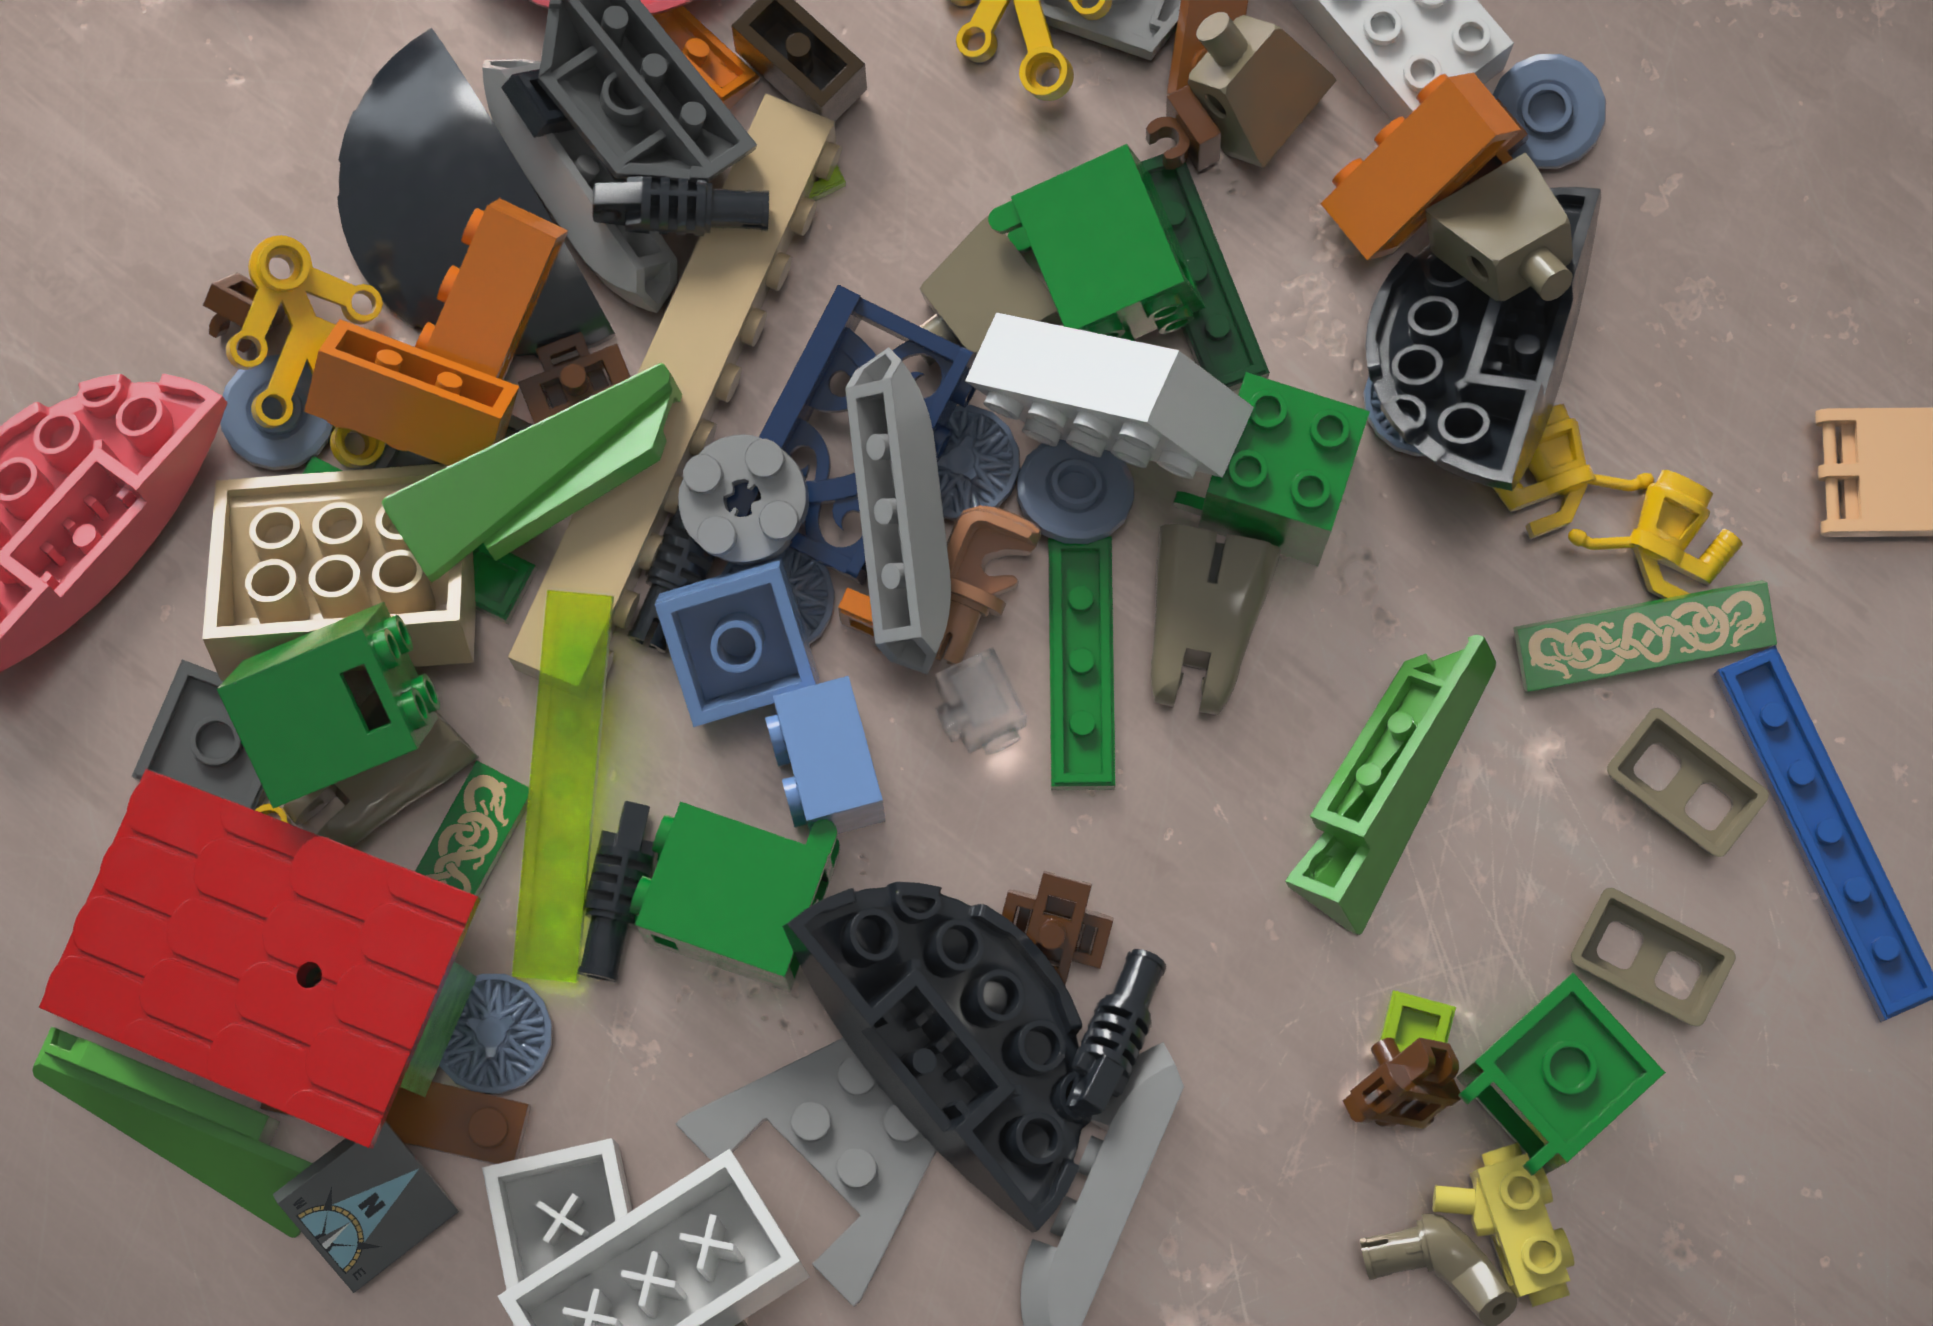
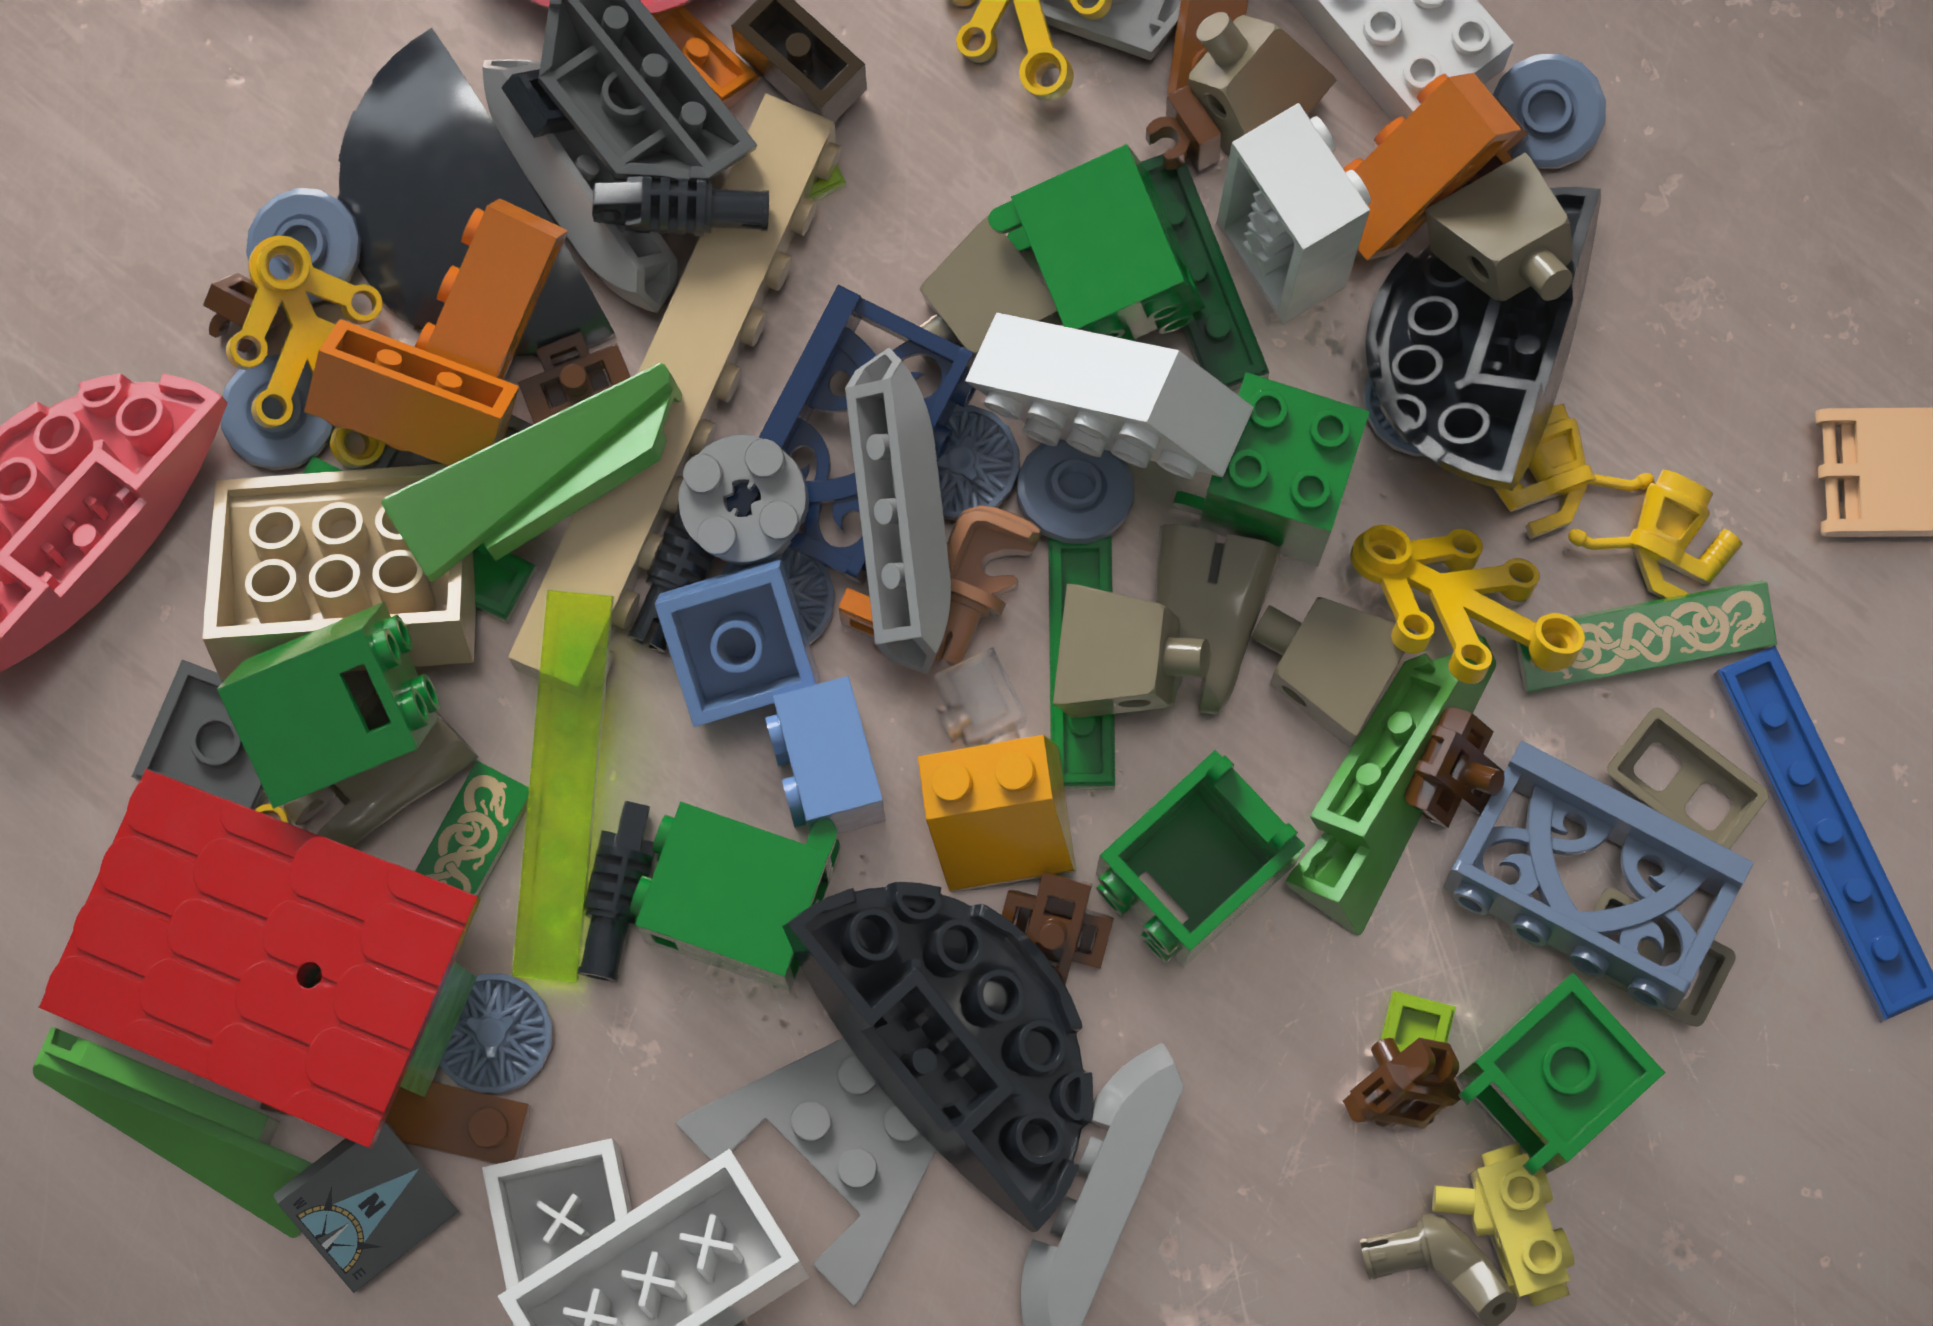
black hinge [1065,949,1166,1119] -> none
none -> sand blue wheel [246,188,362,304]
none -> light orange slope [917,734,1076,892]
none -> dark tan torso [1053,584,1210,718]
none -> green container [1096,750,1306,968]
none -> white brick [1217,103,1371,324]
none -> dark tan torso [1251,597,1416,748]
none -> yellow plant [1350,524,1585,684]
none -> reddish brown piece [1404,707,1505,828]
none -> sand blue fence [1443,740,1754,1010]

